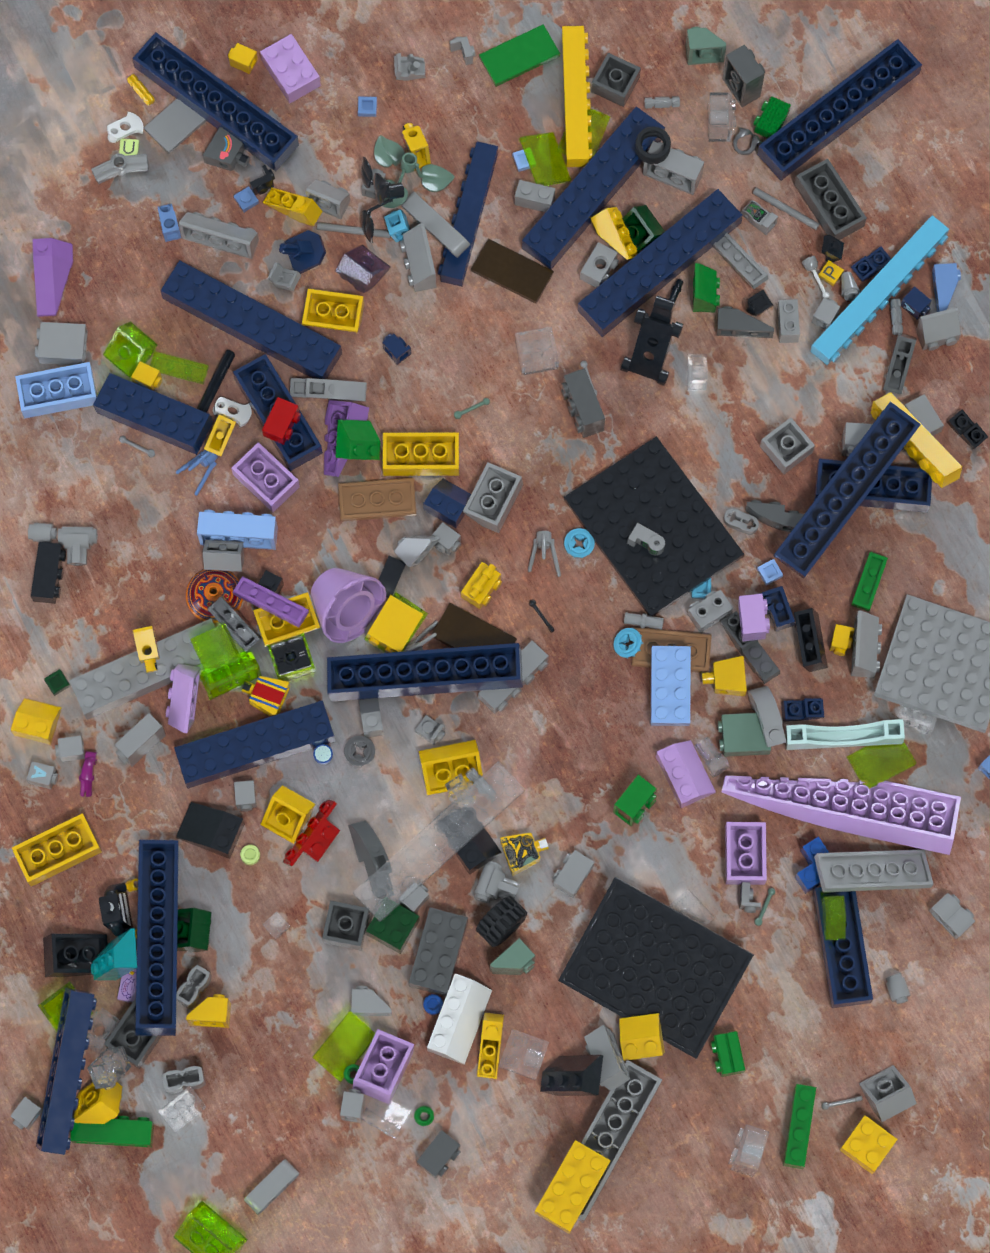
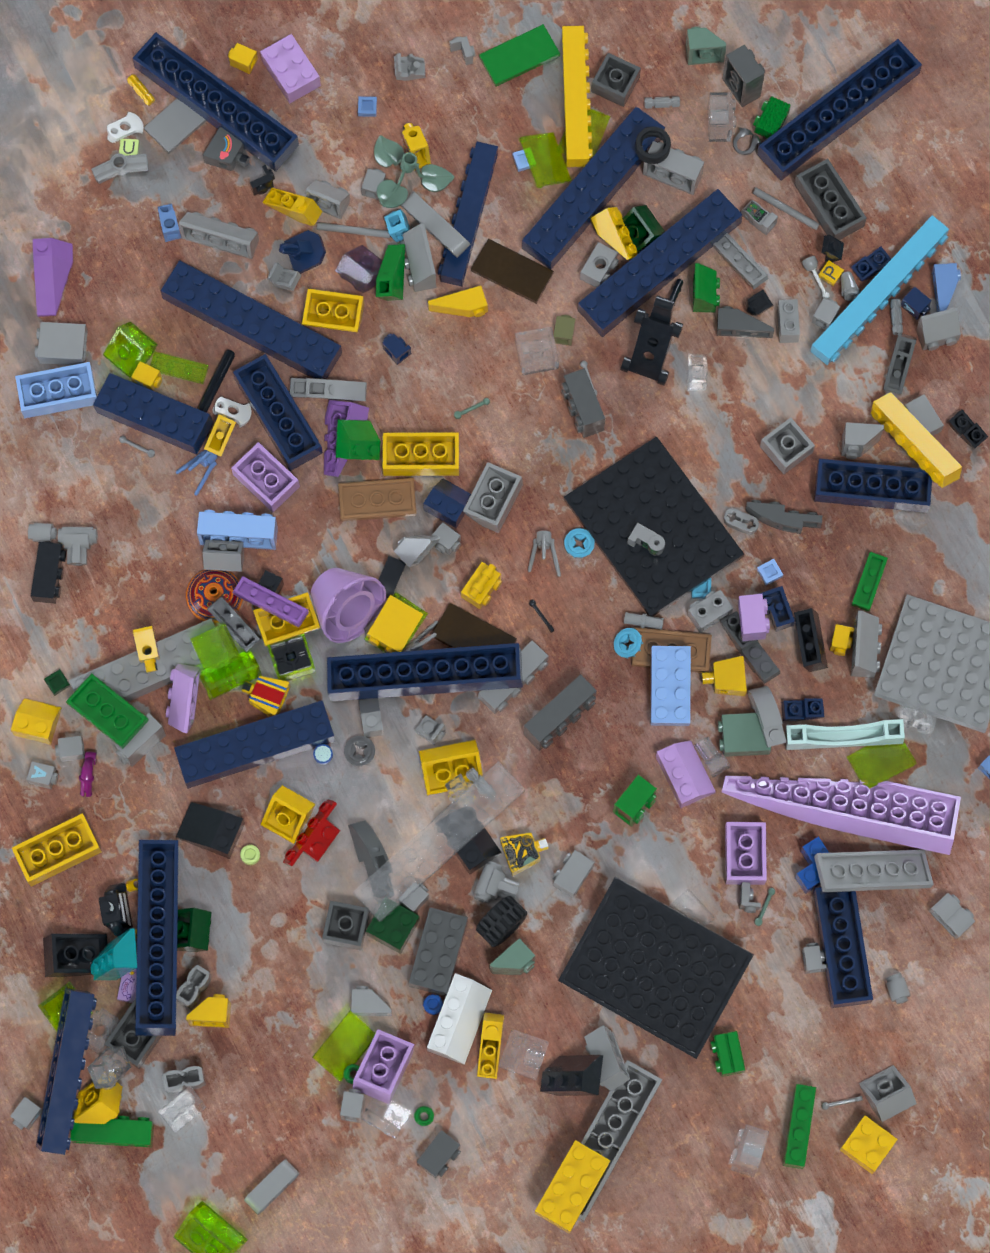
medium blue plate [233,186,259,213] -> none
light grey brick [234,780,257,811] -> none
red brick [262,397,301,445] -> none
clear plate [262,912,290,940] -> none
black plant [361,157,404,243] -> none
light grey brick [515,180,555,213] -> none
yellow slope [619,1013,665,1061] -> none
dark blue brick [773,401,921,579] -> none
clear neon green slope [822,896,846,940] -> none
none -> green tile [66,673,149,749]
none -> green slope [376,244,405,301]
none -> yellow slope [428,286,488,317]
none -> dark grey brick [524,674,597,751]
none -> olive brick [553,315,575,346]
none -> light grey brick [802,943,827,974]

